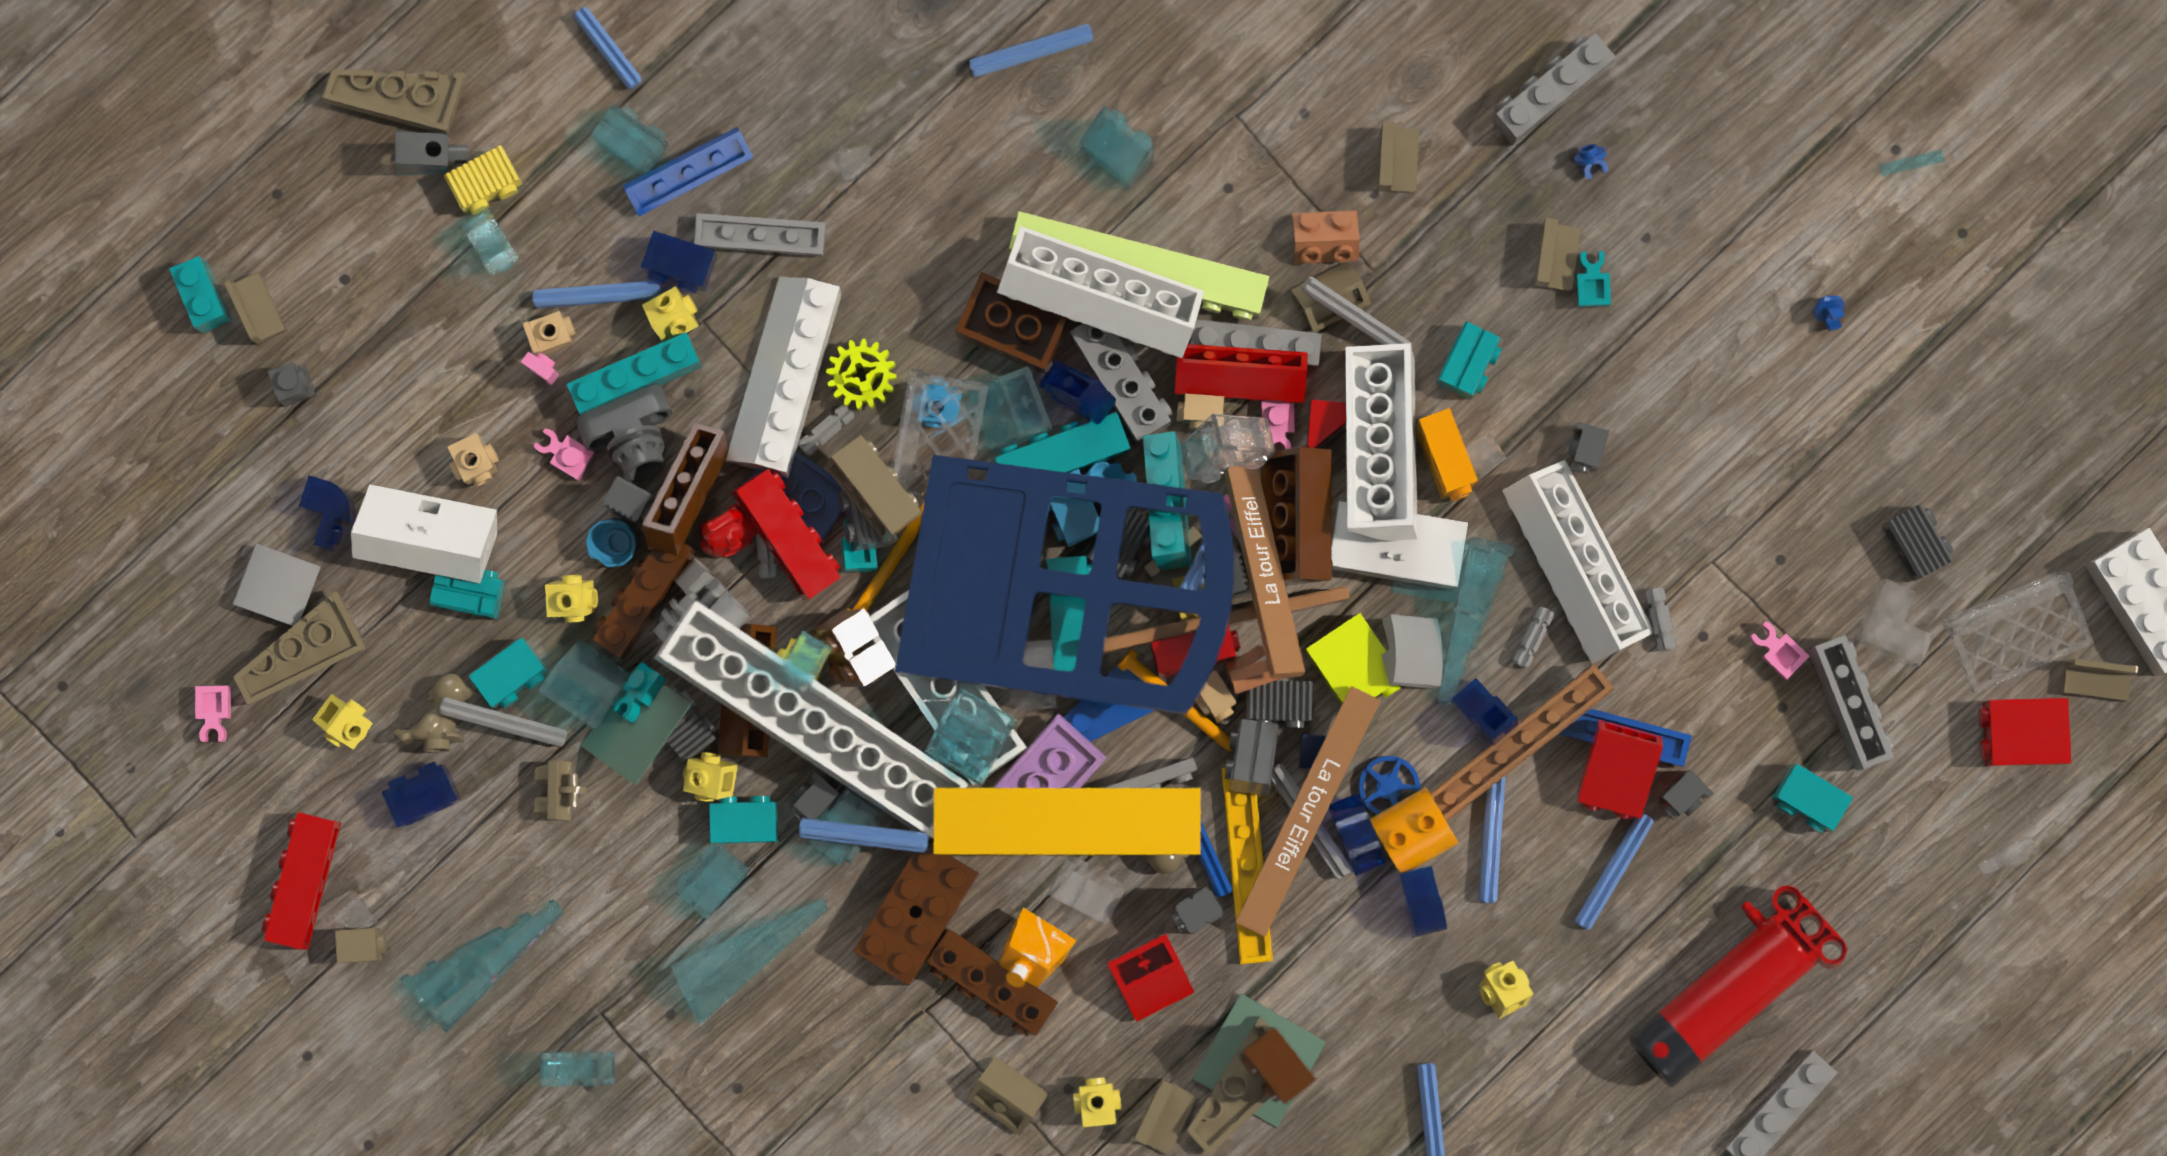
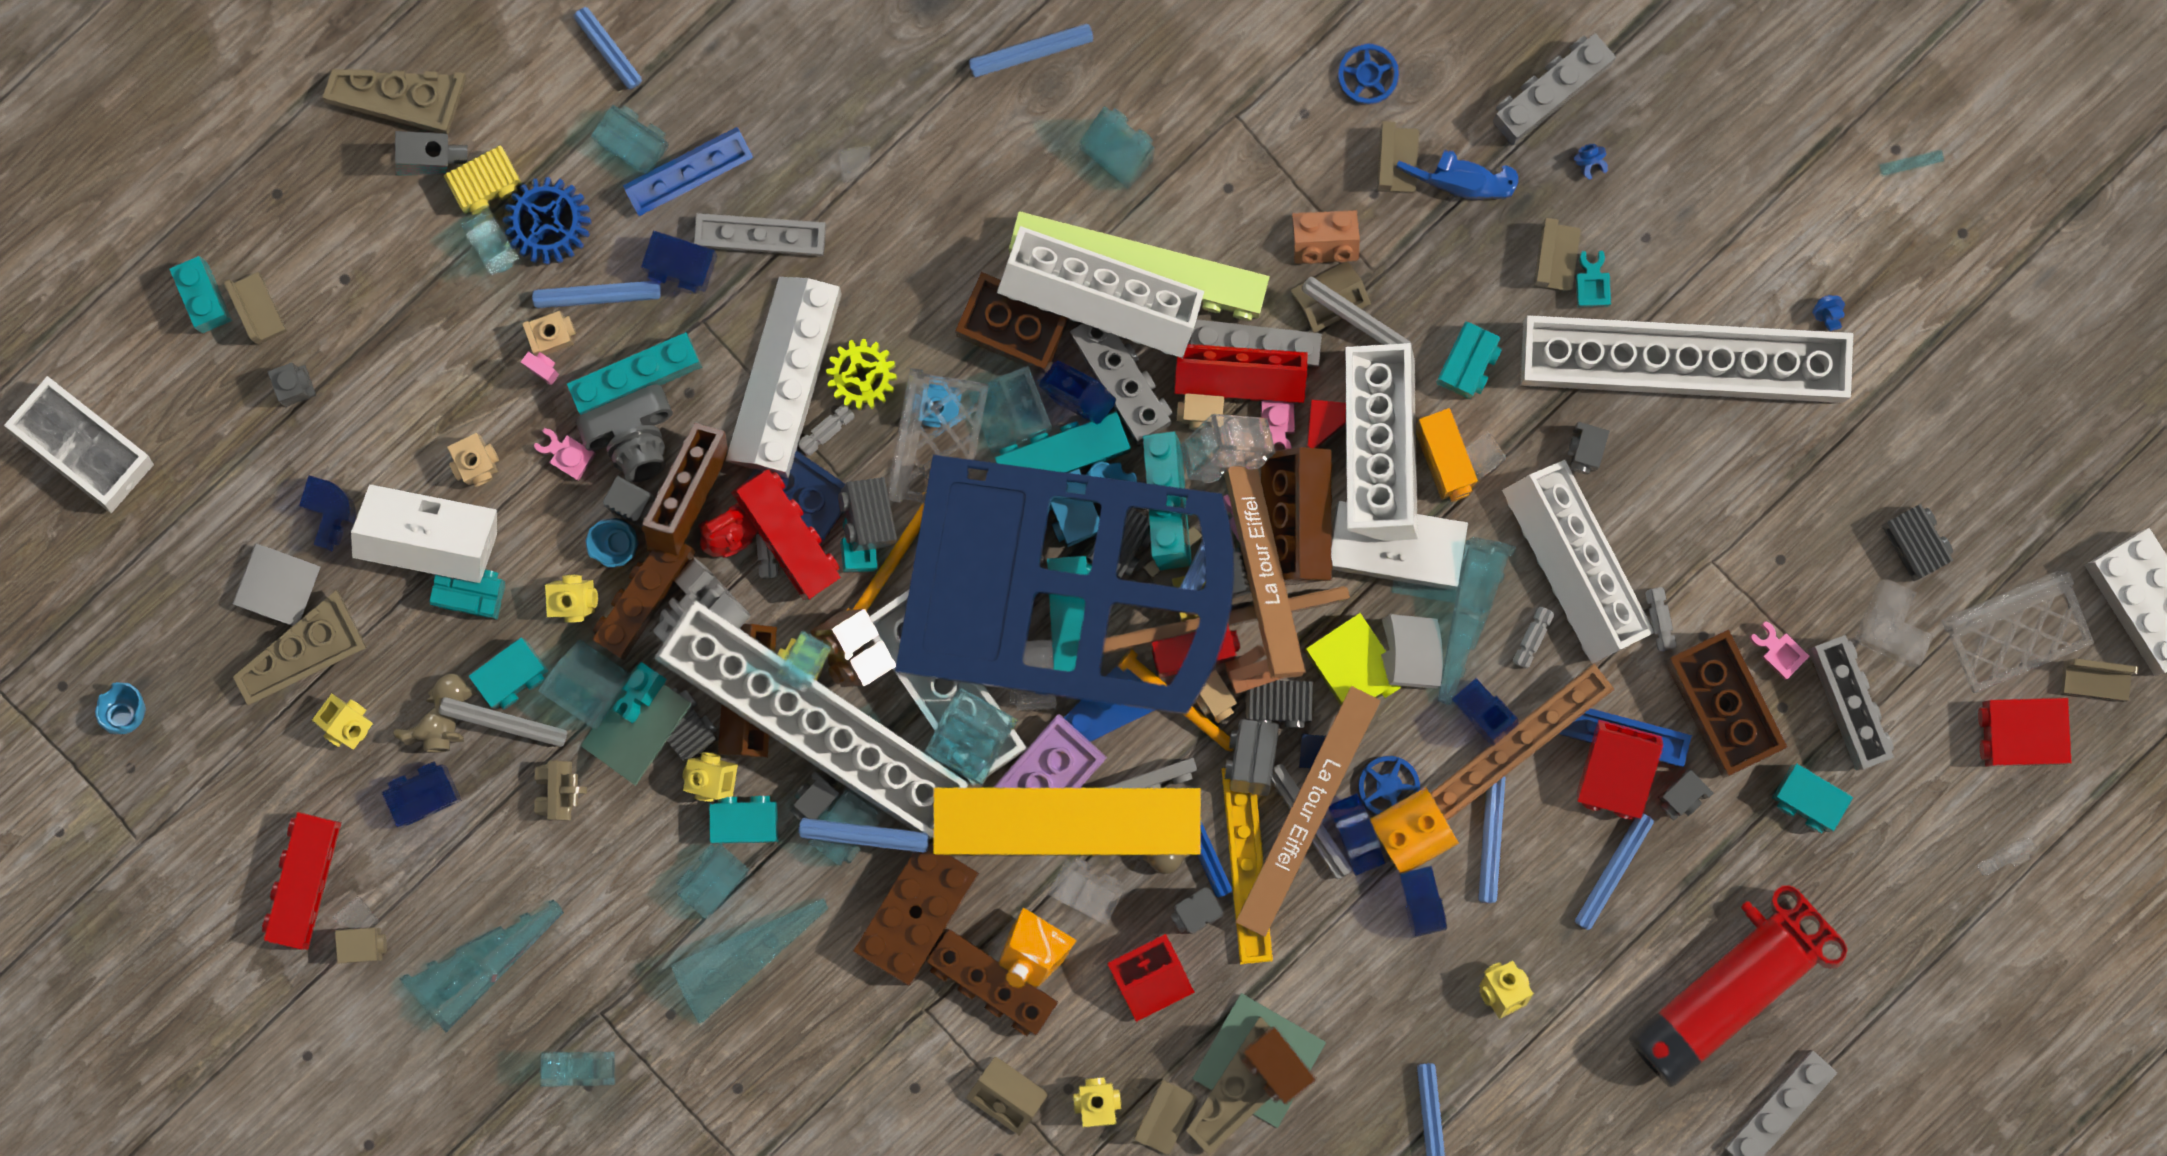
bright pink plate [195,686,231,742] -> none
light yellow brick [642,286,698,342] -> none
dark tan brick [824,435,922,543] -> none
none -> clear brick [4,376,154,513]
none -> dark azure hair [95,682,146,735]
none -> blue gear [503,177,592,265]
none -> blue wheel [1338,44,1399,105]
none -> blue animal [1396,150,1518,199]
none -> white brick [1520,316,1853,403]
none -> reddish brown brick [1664,629,1788,778]

